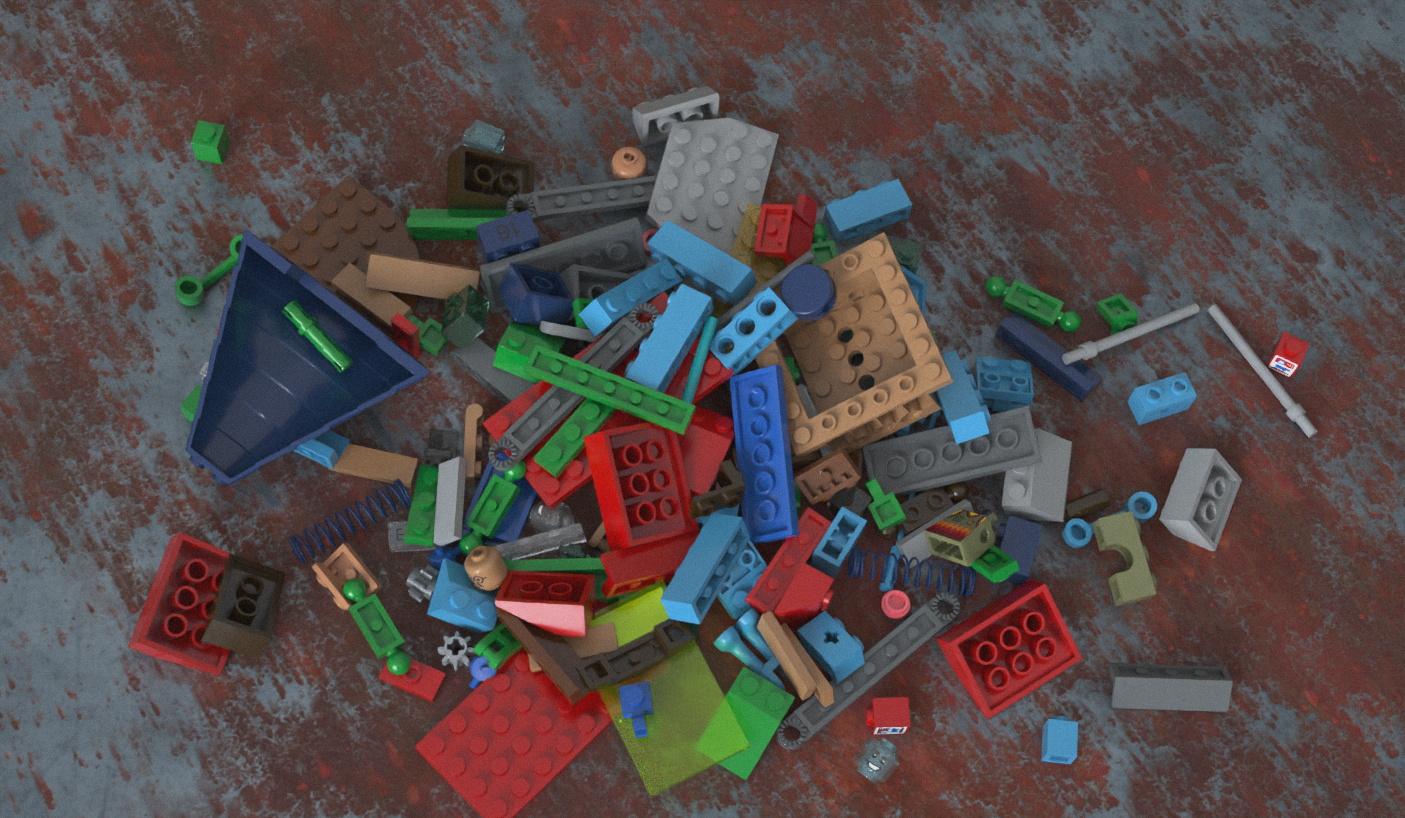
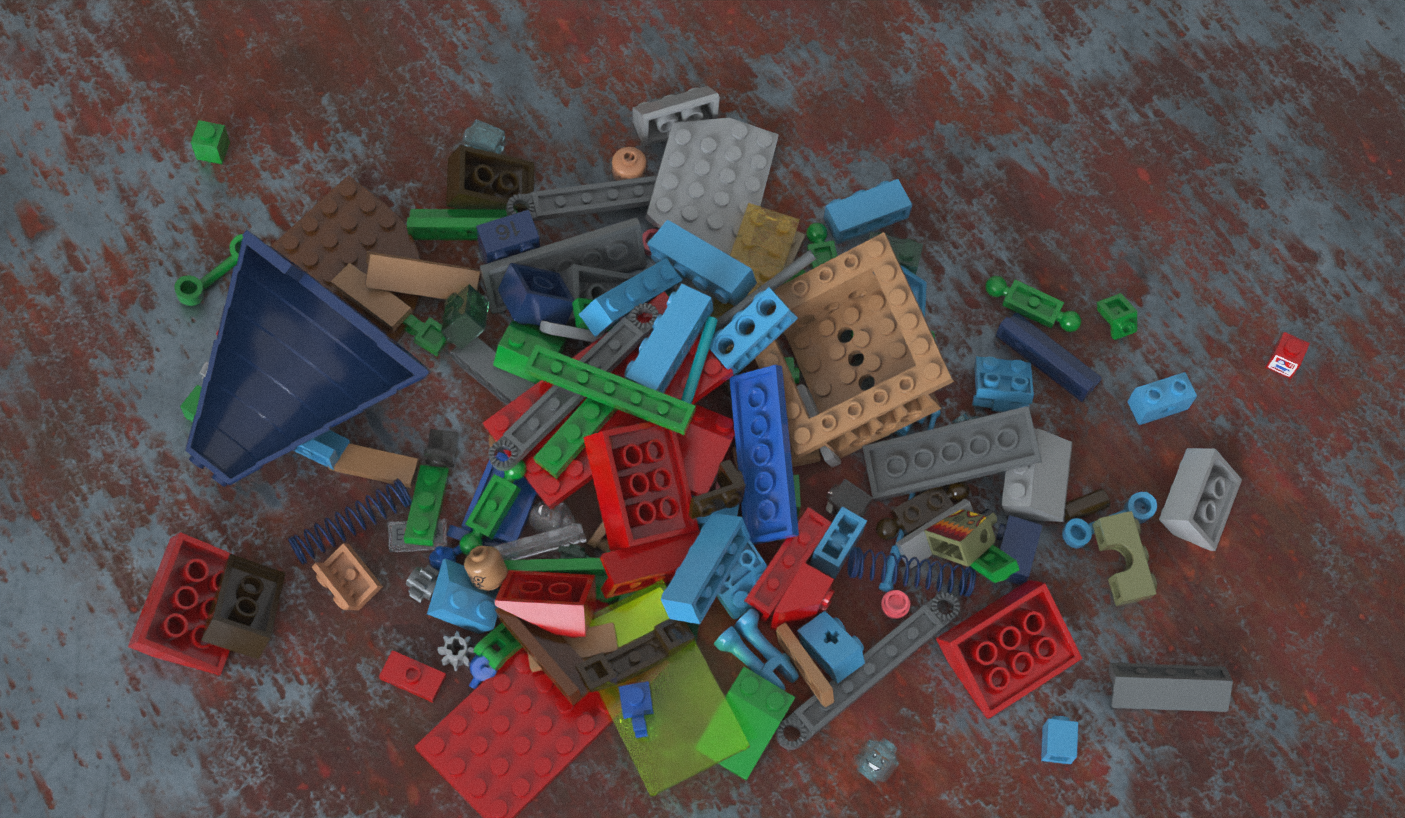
green pin [282,300,354,374] -> none
green plate [343,578,411,675] -> none
red plate [391,312,420,359] -> none
light grey tile [433,456,466,546] -> none
medium nougat plate [464,403,484,488] -> none
red plate [754,194,817,266] -> none
medium nougat tile [757,611,817,701] -> none
dark blue head [781,264,837,321] -> none
reddish brown bracket [793,447,863,505] -> none
green plate [865,478,907,532] -> none
red brick [865,697,911,735] -> none
dark azure brick [935,350,991,444] -> none
light grey bar [1062,303,1199,364] -> none
light grey bar [1207,304,1318,438] -> none

